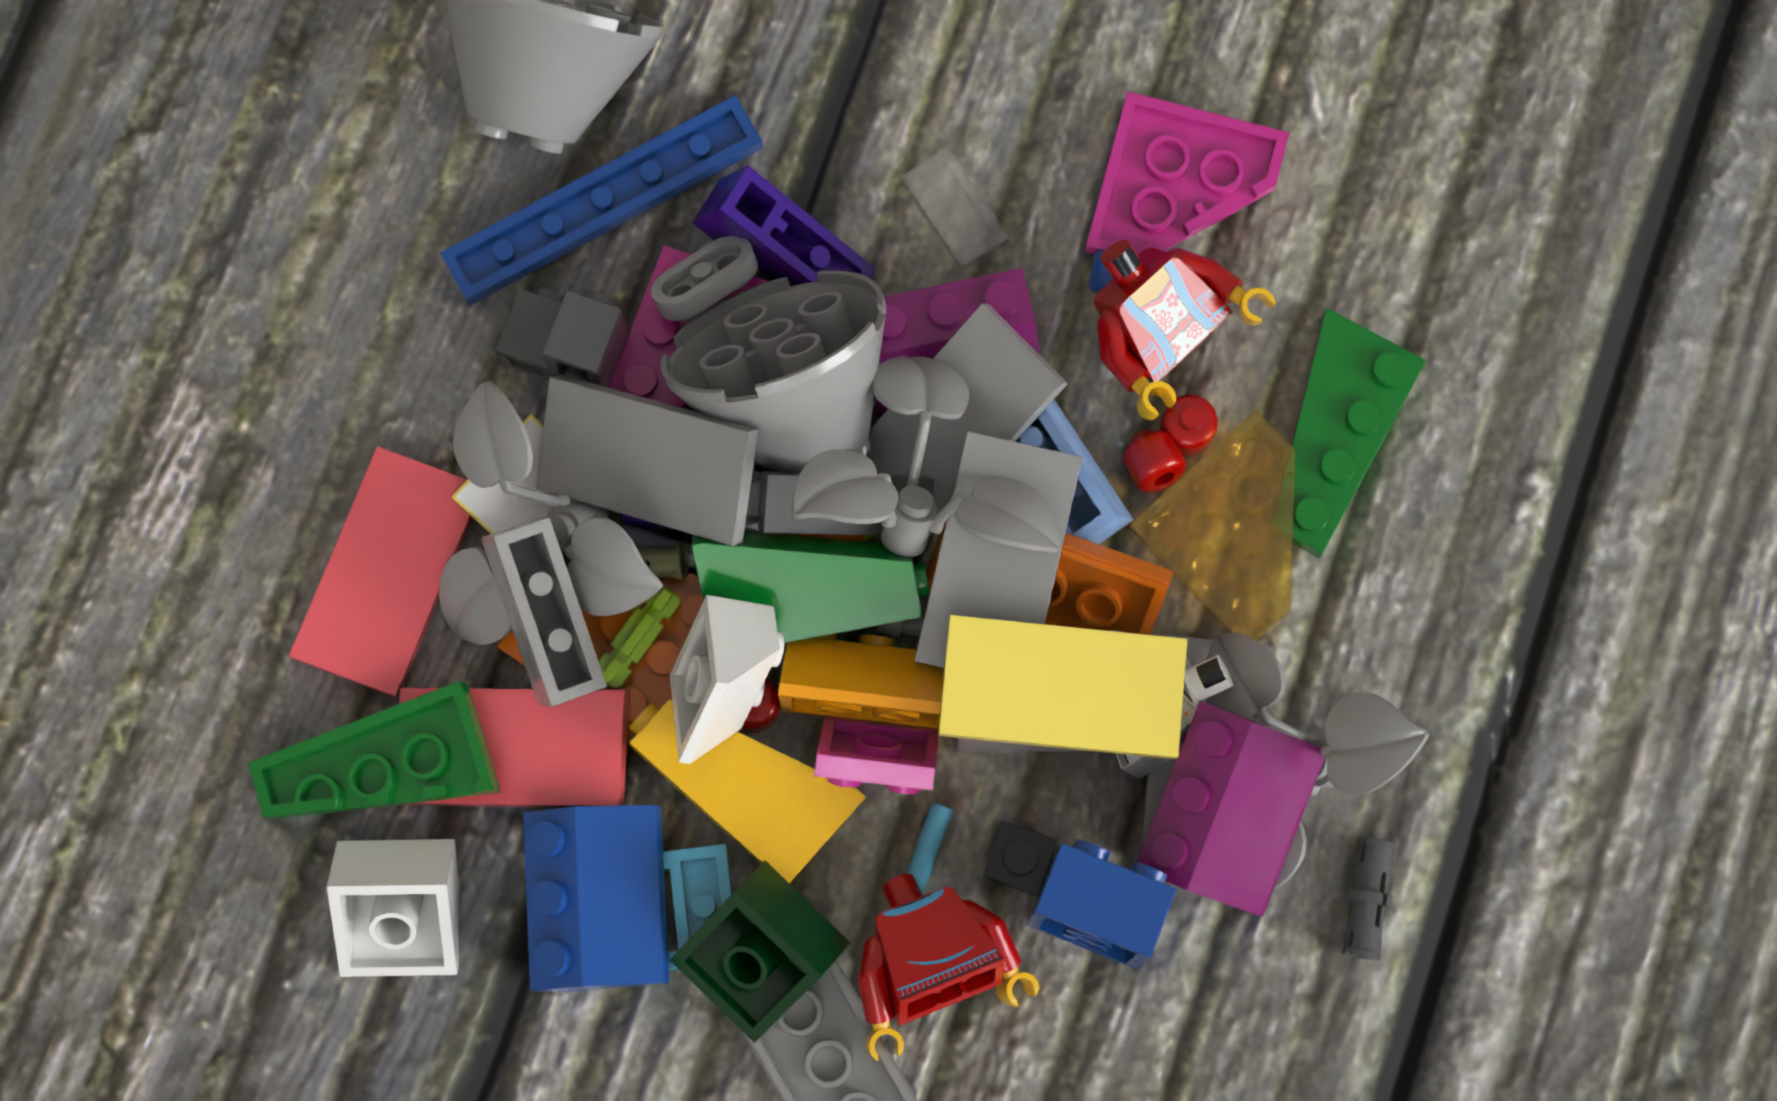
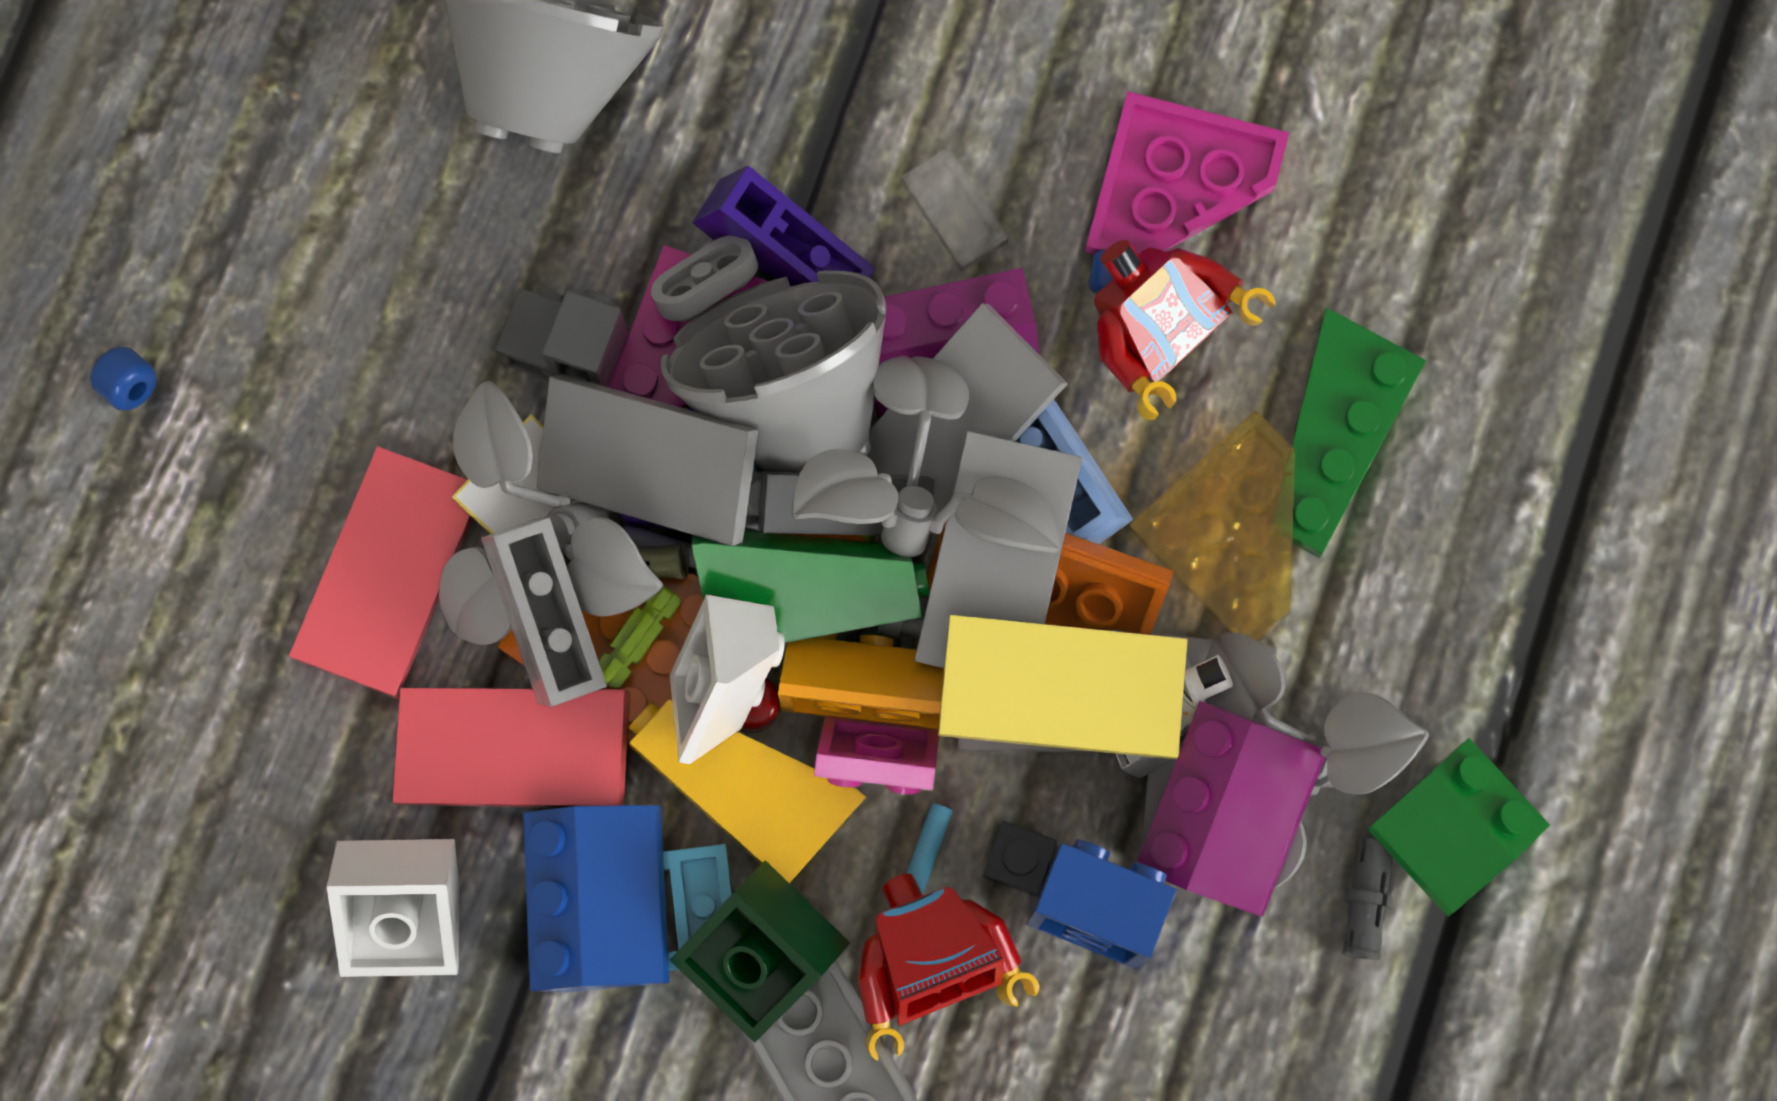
green wing [248,681,501,820] -> none
blue plate [440,95,763,306] -> none
red piece [1122,430,1186,492] -> none
red piece [1160,394,1218,455] -> none
none -> blue piece [90,347,157,411]
none -> green slope [1367,738,1550,917]

